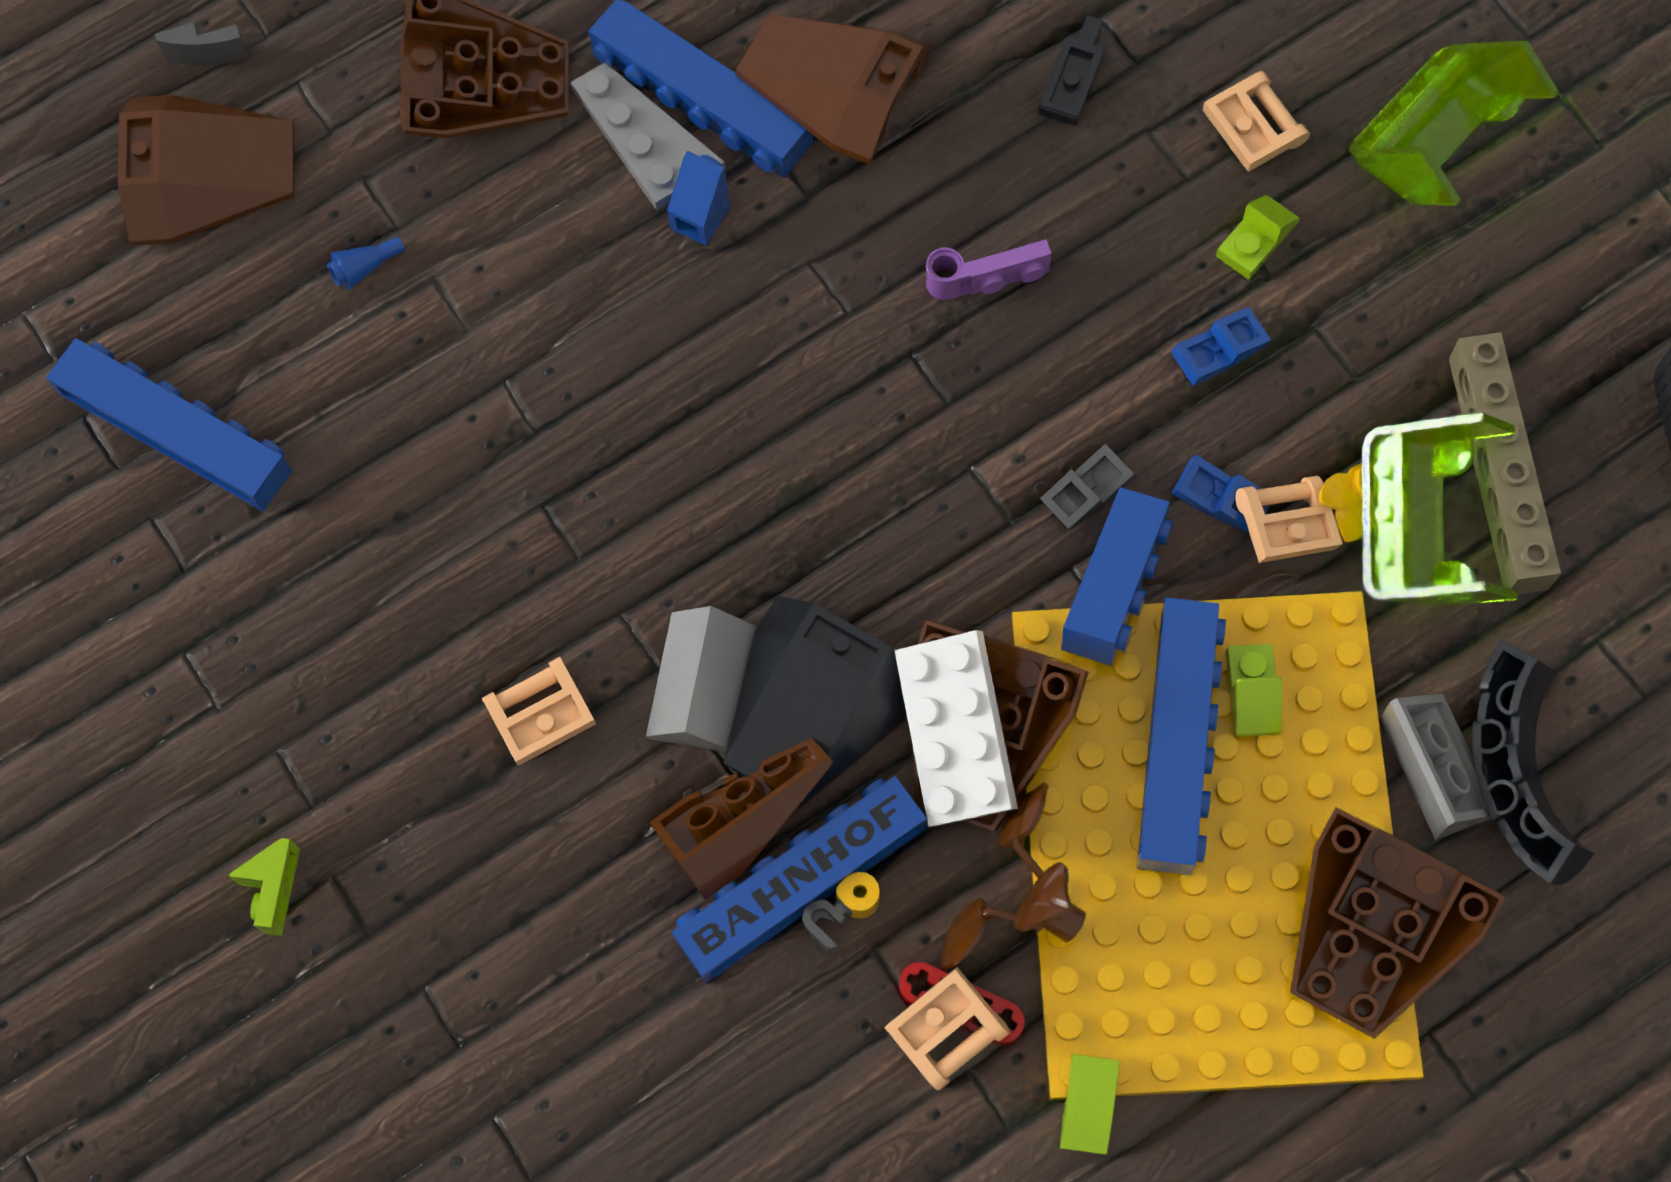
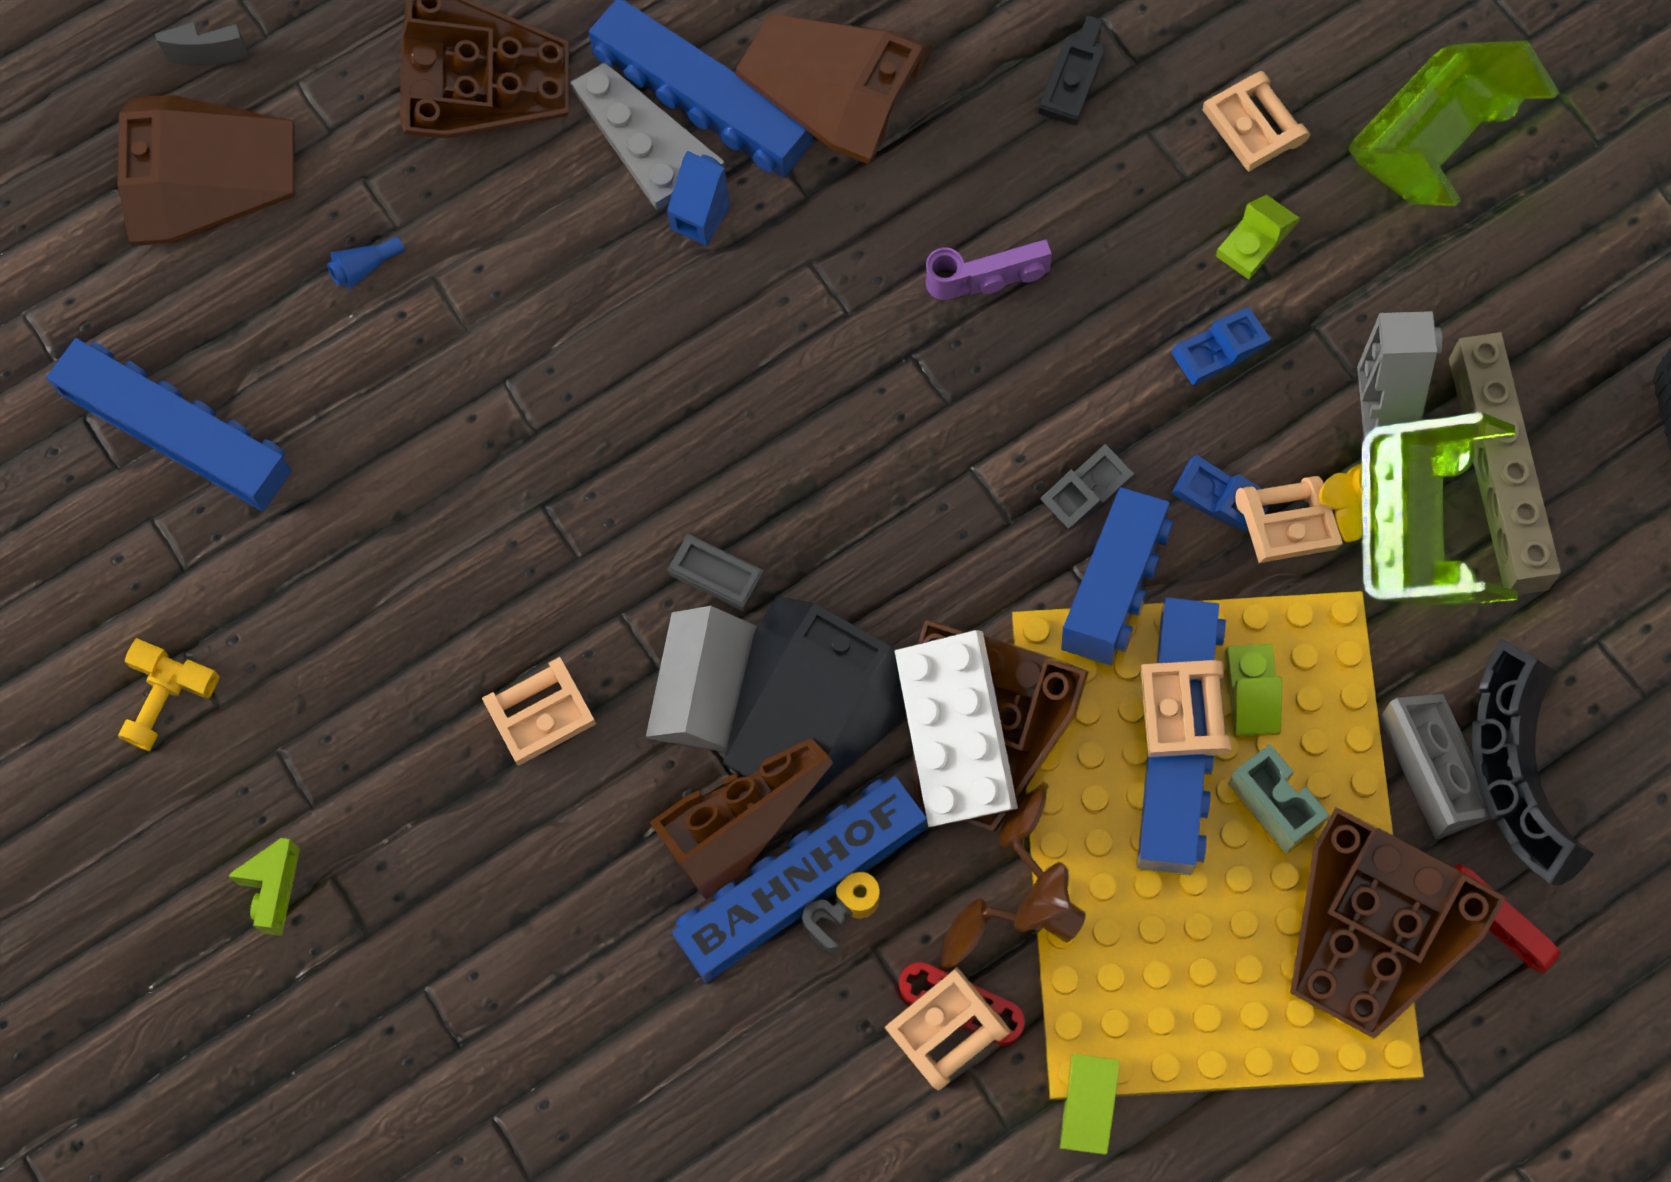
none -> yellow bar [118,638,220,751]
none -> dark grey tile [667,534,764,611]
none -> light nougat plate [1140,660,1232,757]
none -> sand green brick [1228,744,1330,855]
none -> light grey wedge [1357,311,1442,445]
none -> red beam [1454,864,1561,973]

